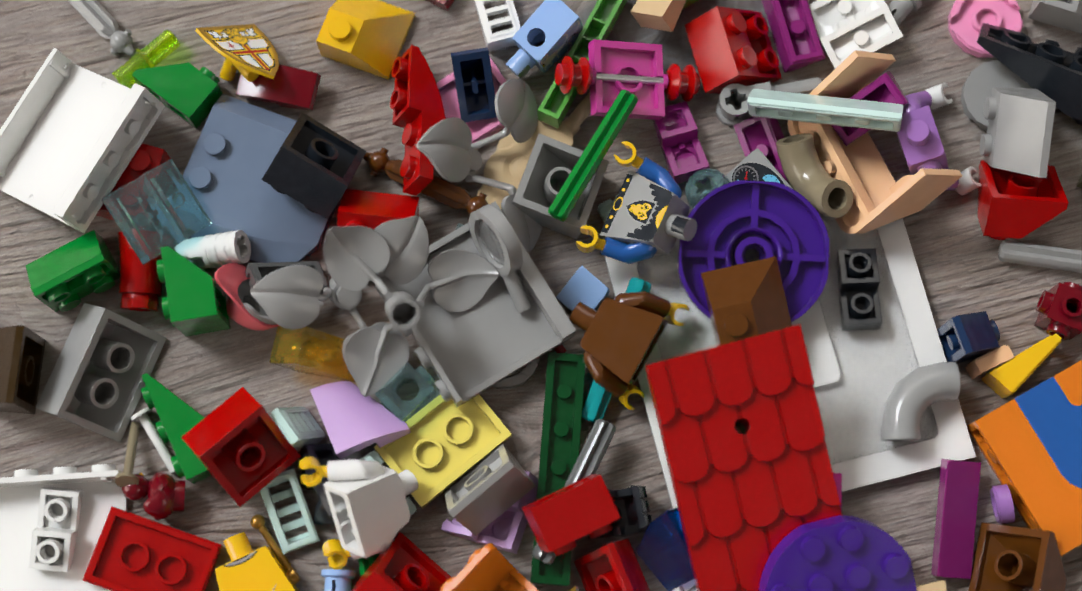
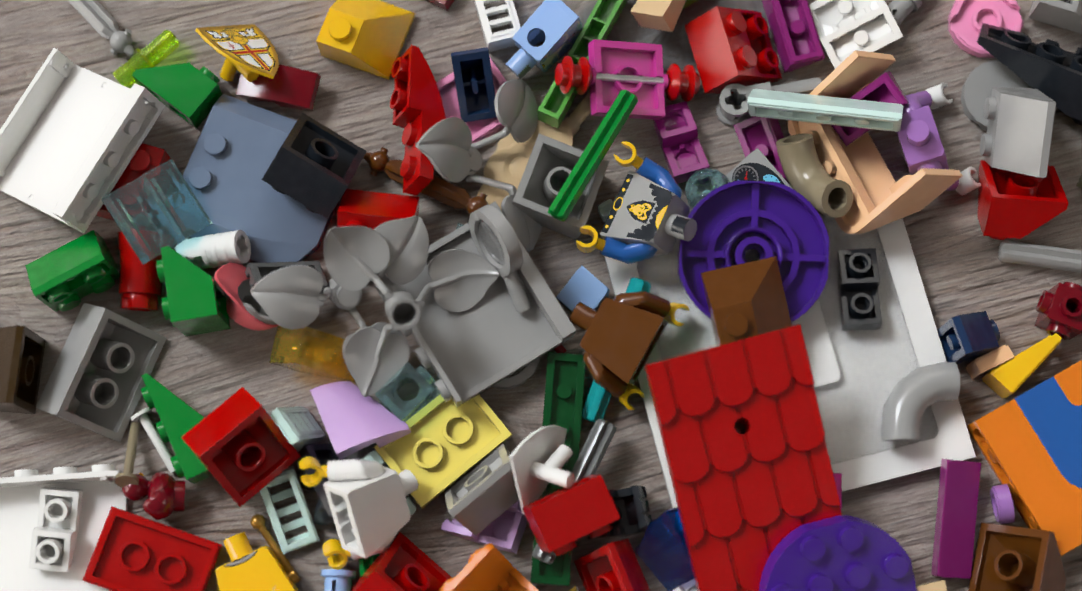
none -> white shield [509,425,575,515]

